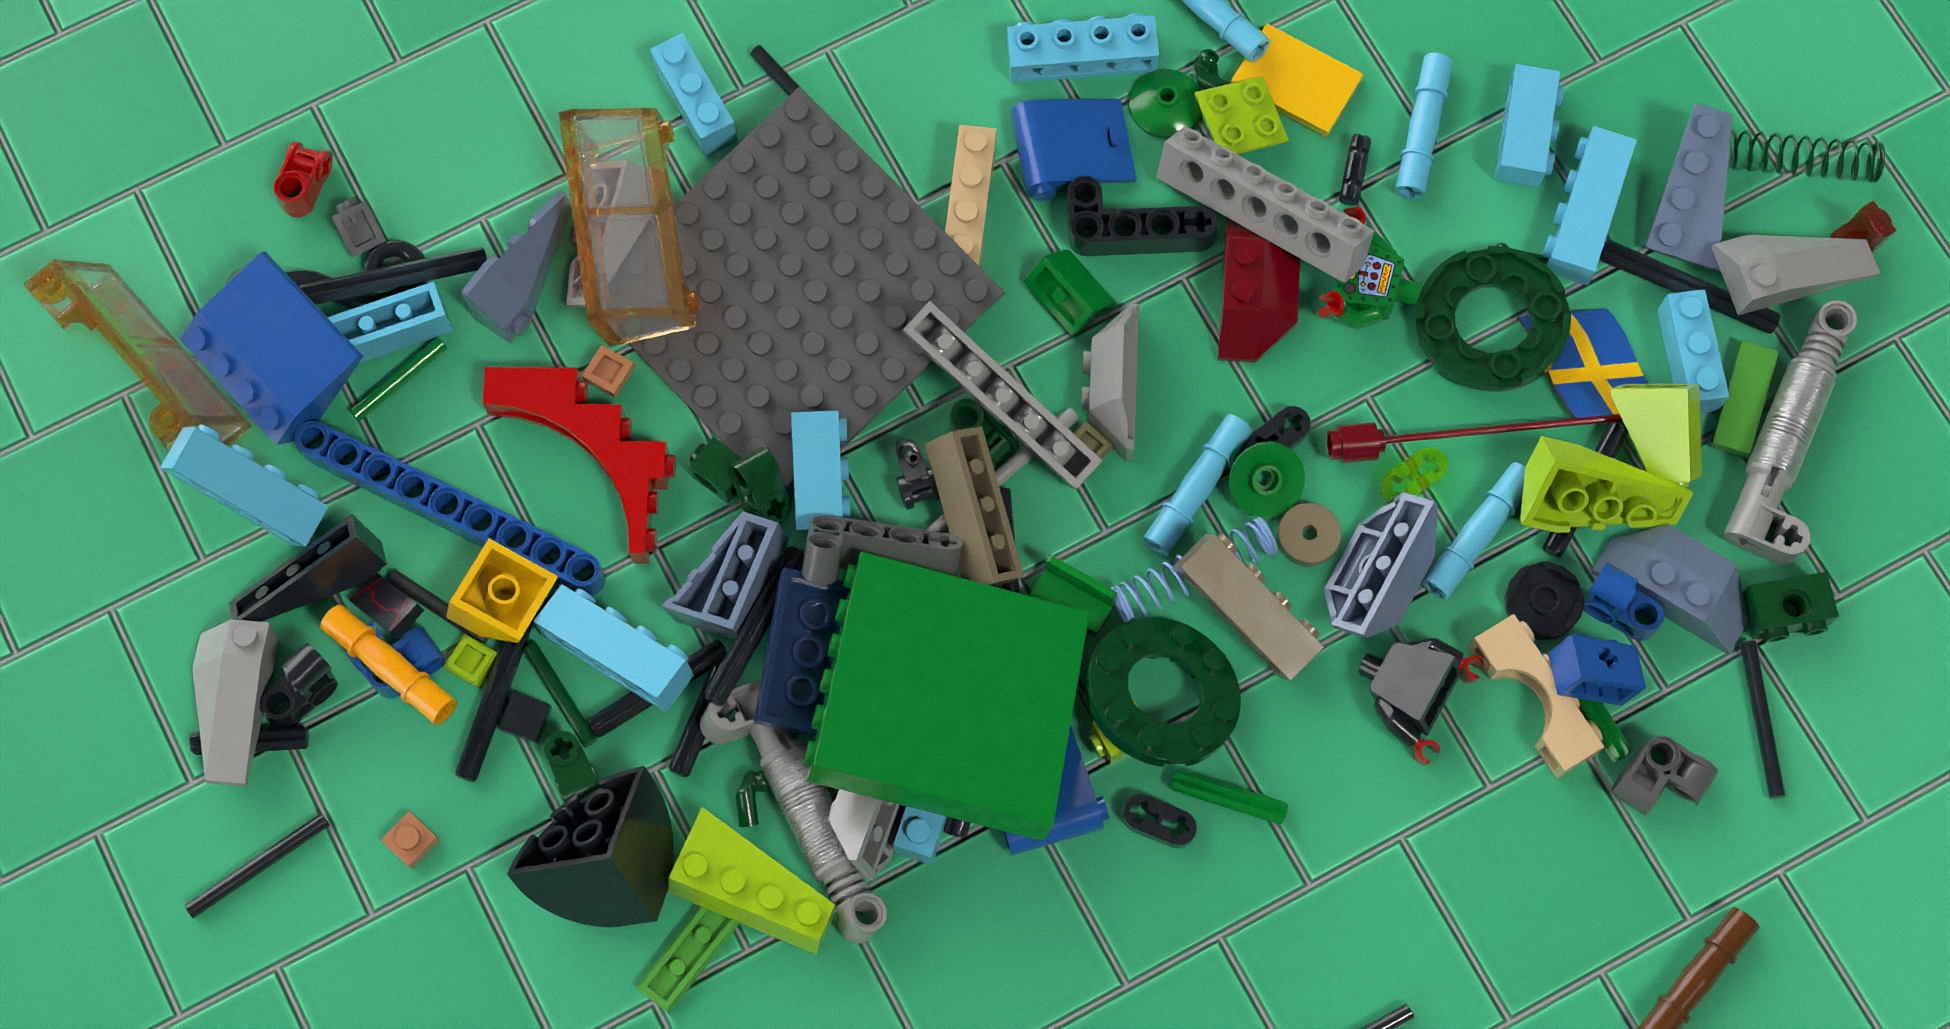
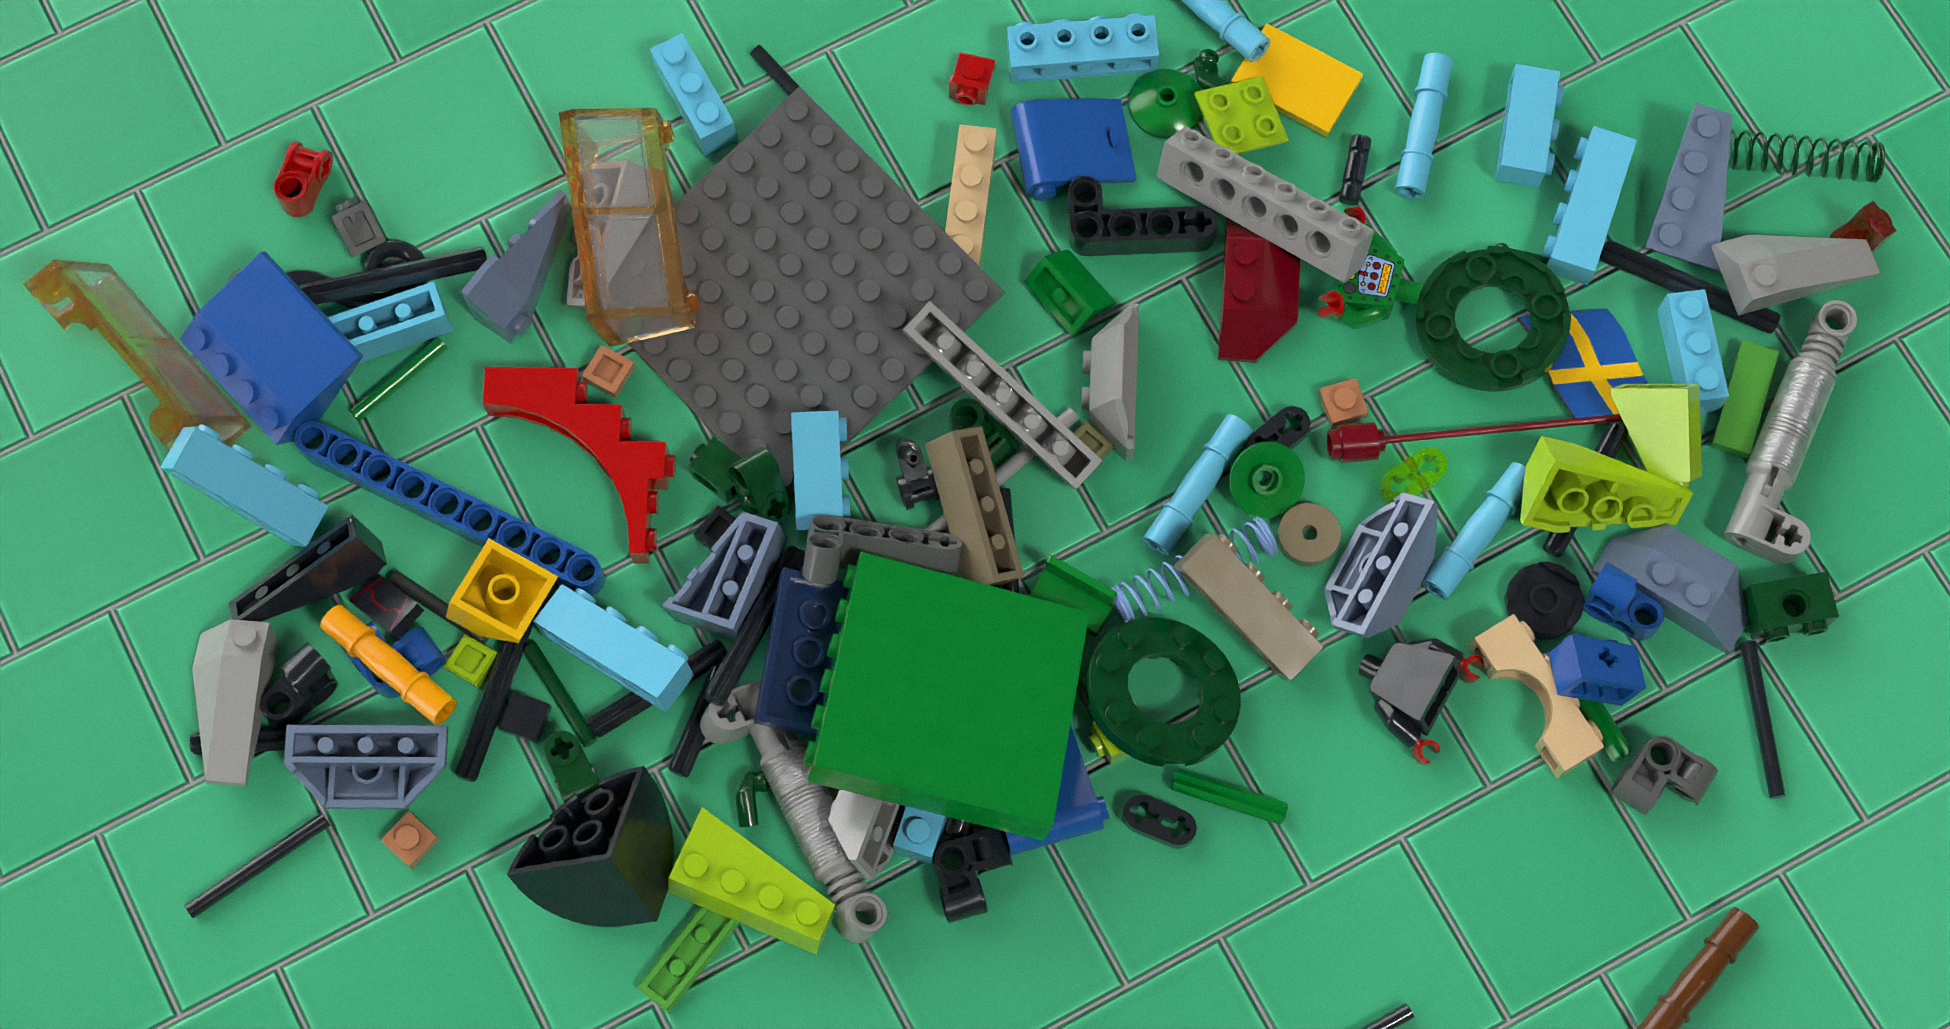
none -> sand blue wedge [284,725,449,809]
none -> black tile [693,505,736,551]
none -> black piece [934,828,1013,923]
none -> red bracket [949,52,995,106]
none -> nougat plate [1318,378,1369,428]

